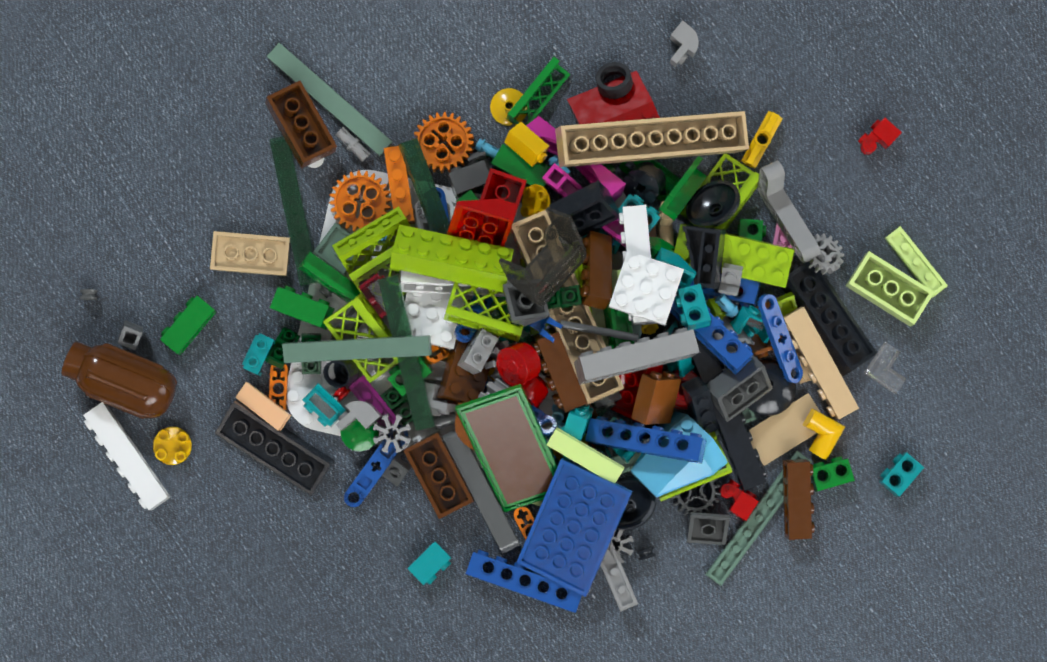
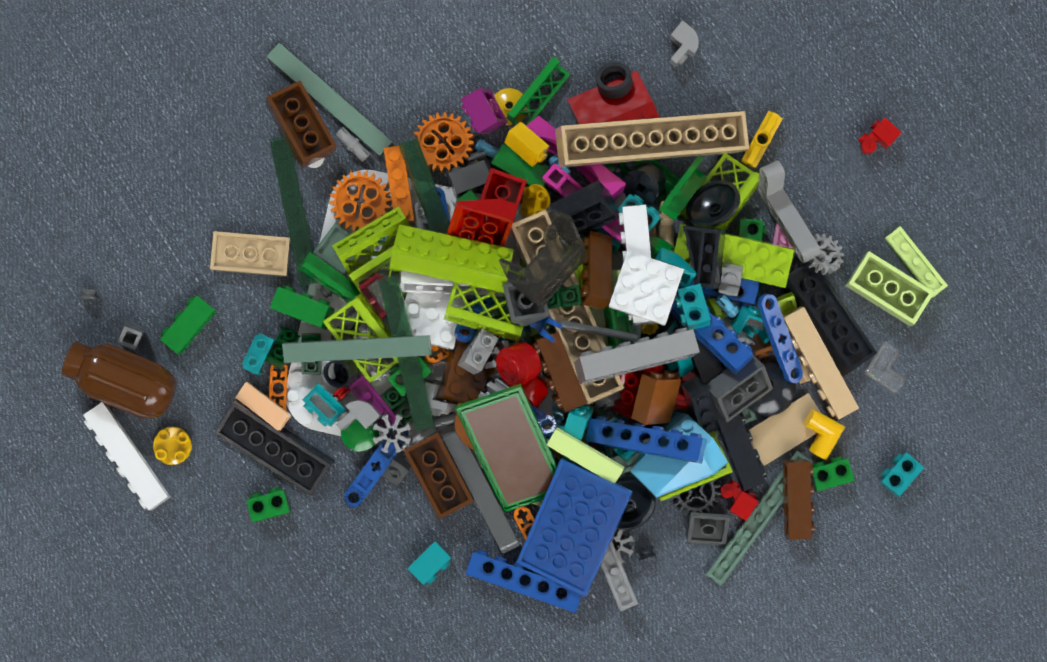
none -> green brick [246,487,291,523]
none -> magenta brick [461,88,508,134]

